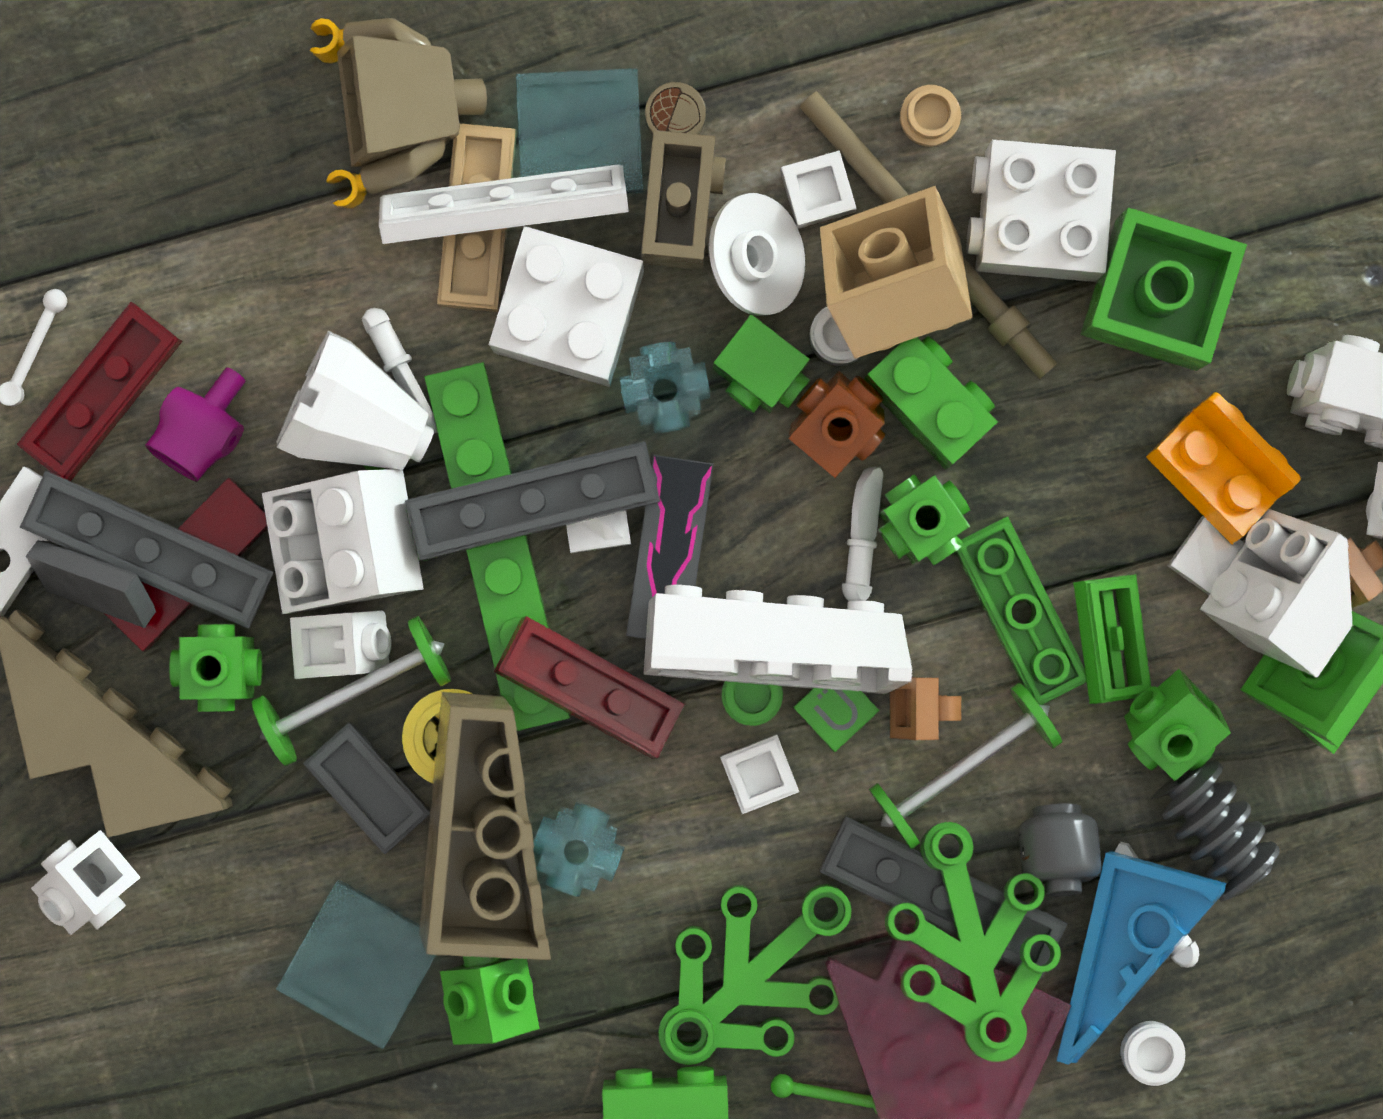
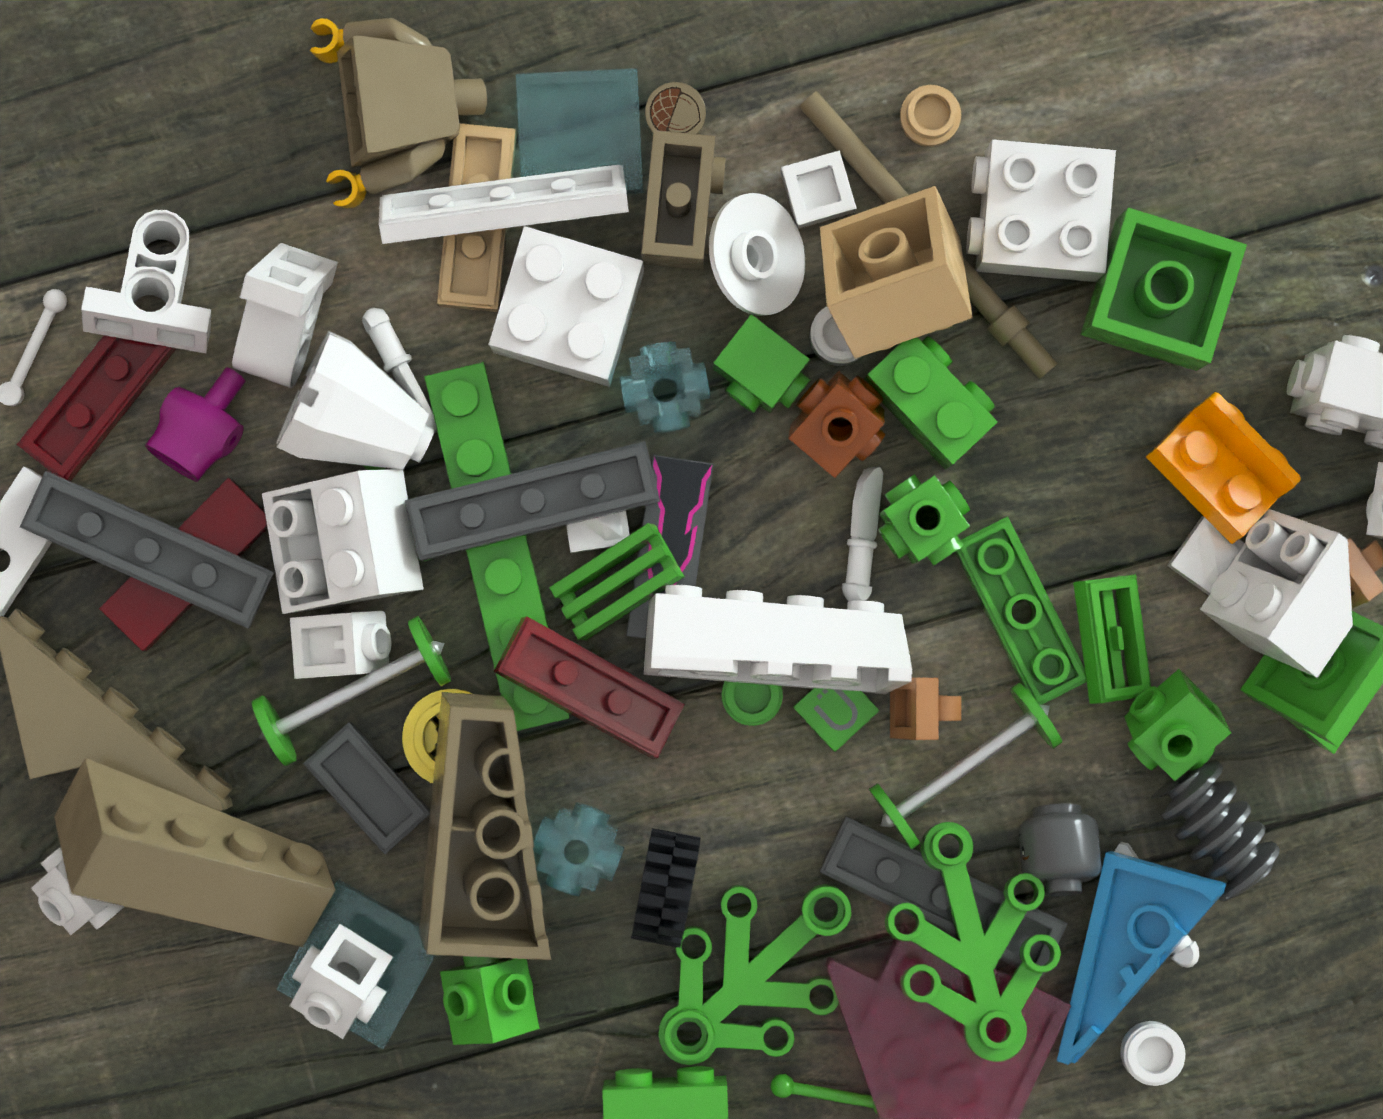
dark grey tile [26,540,156,628] -> none
bright green brick [169,624,262,712] -> none
white tile [720,734,799,814] -> none
none -> dark tan wedge [54,758,335,947]
none -> white tile [81,210,211,353]
none -> white tile [232,243,338,388]
none -> white brick [290,924,393,1039]
none -> bright green tile [549,523,685,640]
none -> black tyre [631,828,701,948]

